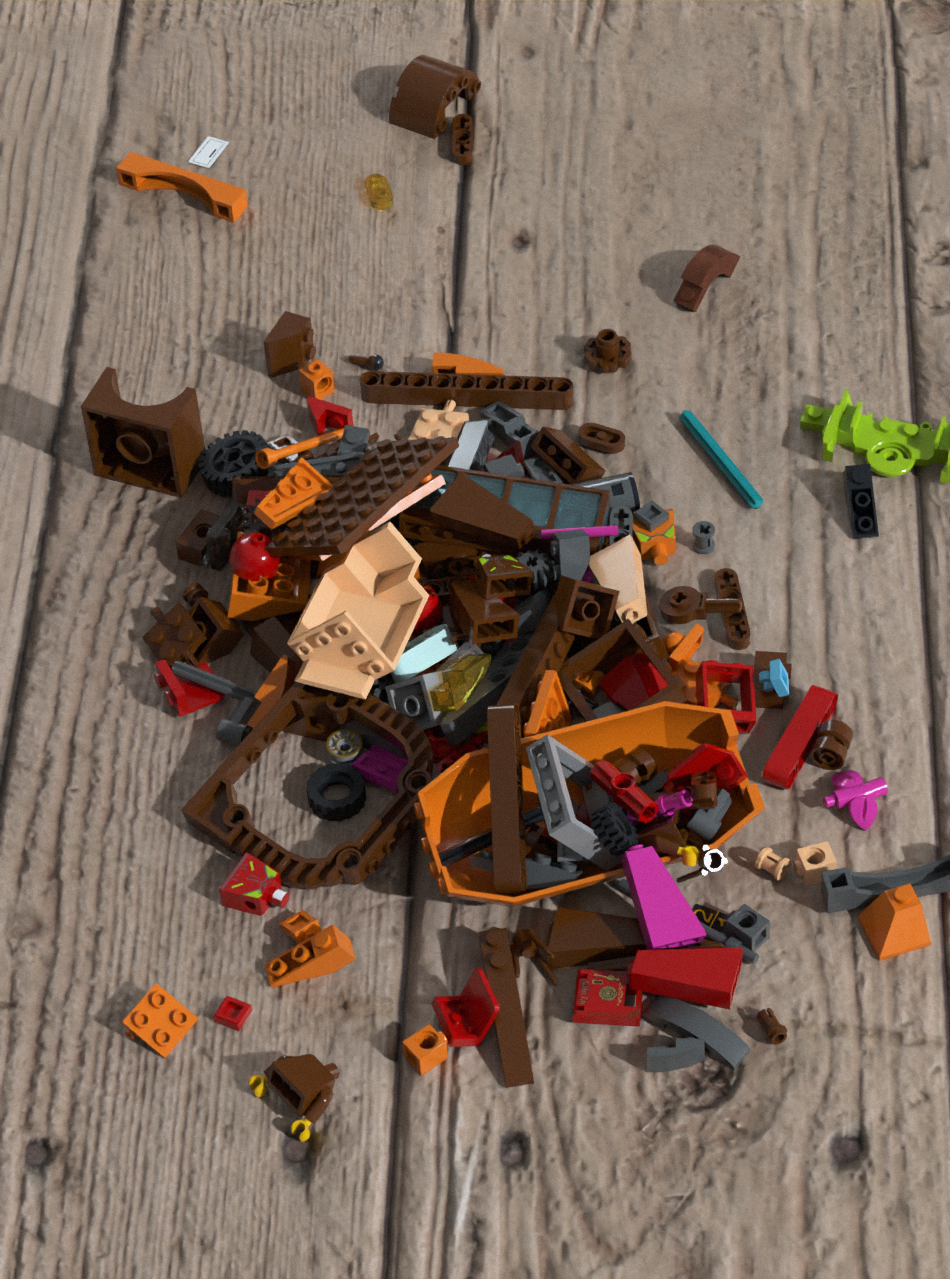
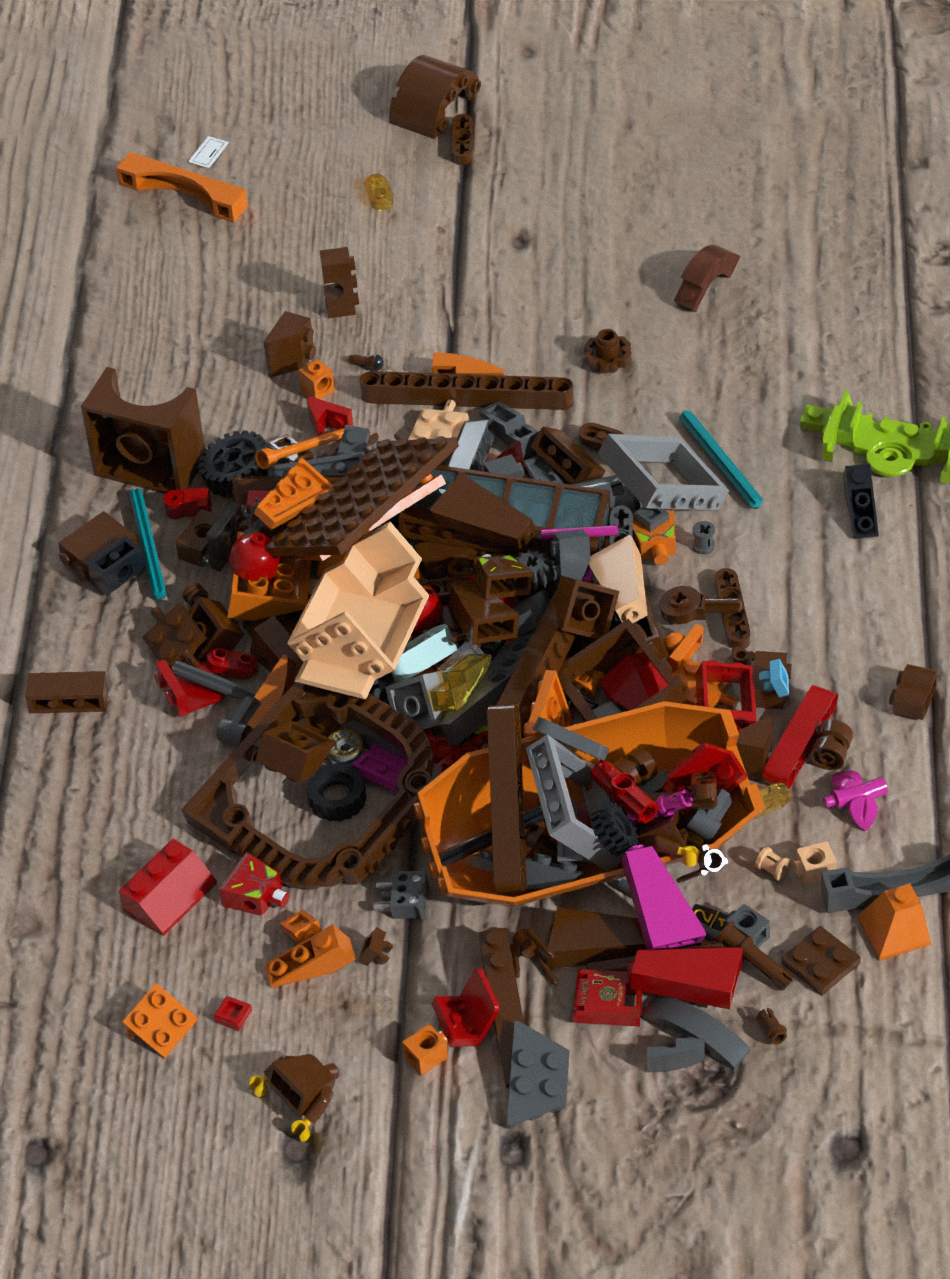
none -> reddish brown brick [25,671,109,714]
none -> reddish brown brick [58,511,138,582]
none -> black brick [87,536,145,596]
none -> red slope [119,839,217,936]
none -> teal axle [129,488,167,600]
none -> red leg [163,488,212,519]
none -> red plate [206,648,258,678]
none -> reddish brown slope [256,720,335,782]
none -> reddish brown arch [320,247,359,318]
none -> reddish brown tile [358,928,393,966]
none -> dark grey piece [373,869,429,920]
none -> dark grey wing [506,1021,570,1129]
none -> dark grey beam [533,717,609,761]
none -> light grey window [598,434,729,510]
none -> reddish brown pin [716,921,795,991]
none -> reddish brown plate [726,647,755,666]
none -> reddish brown slope [736,716,773,782]
none -> clear yellow plate [754,783,792,819]
none -> reddish brown plate [781,925,861,996]
none -> reddish brown brick [889,664,938,720]

